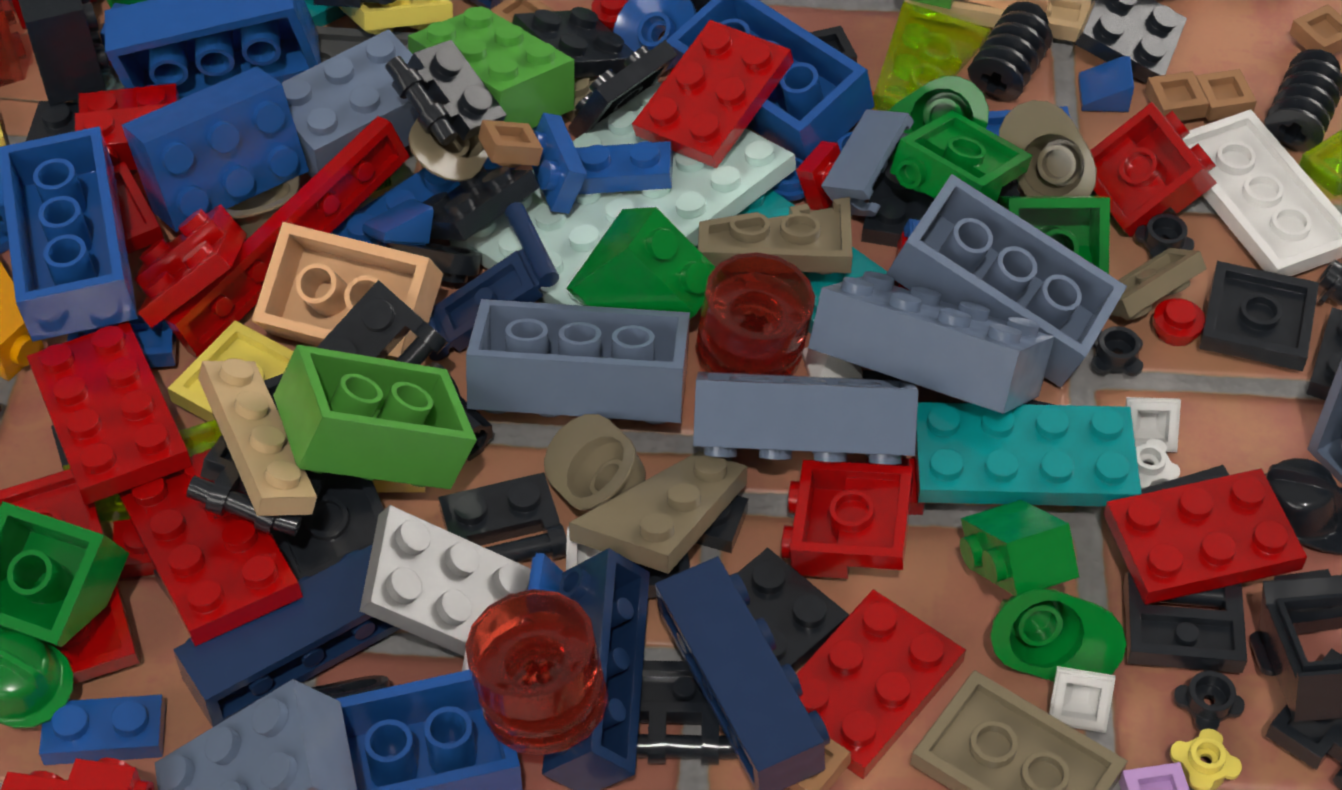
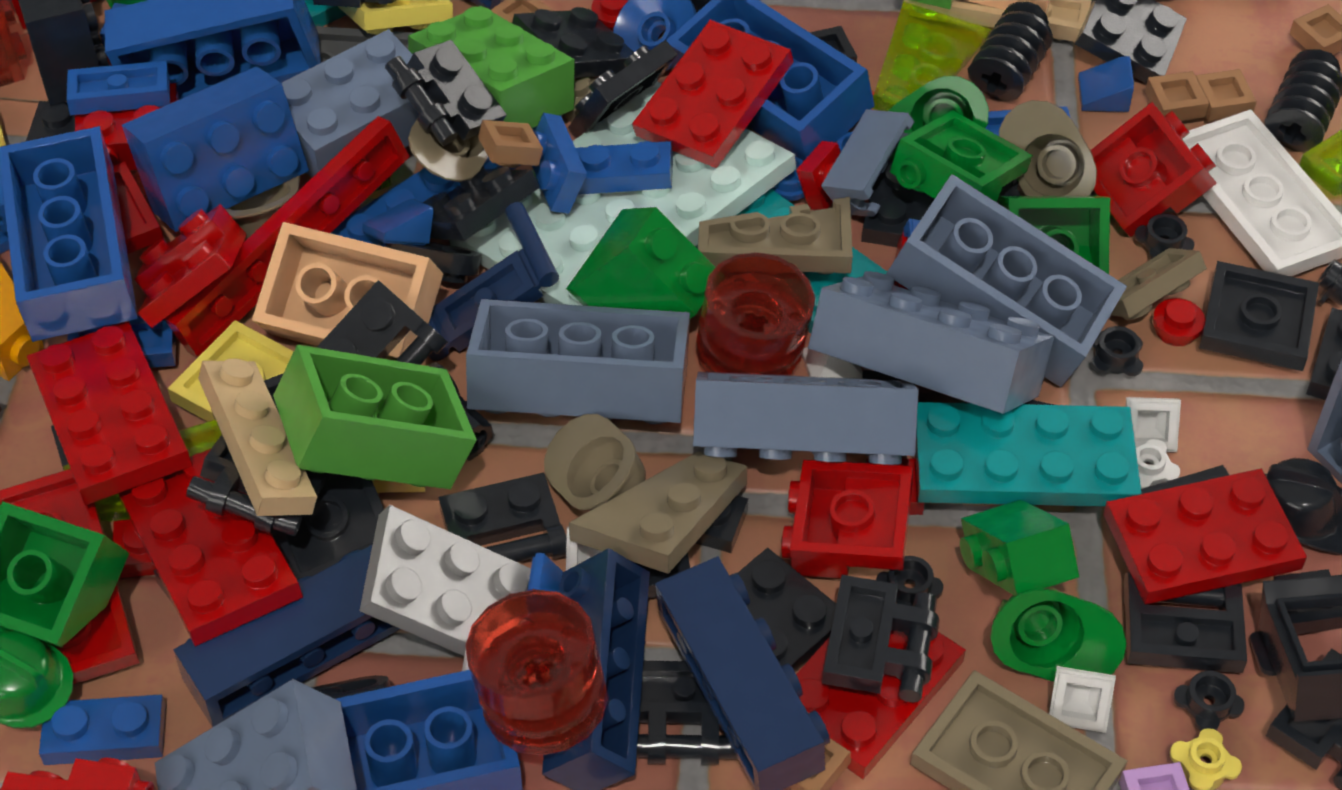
none -> blue plate [67,60,170,116]
none -> black plate [822,575,940,703]
none -> black plate [876,556,943,606]

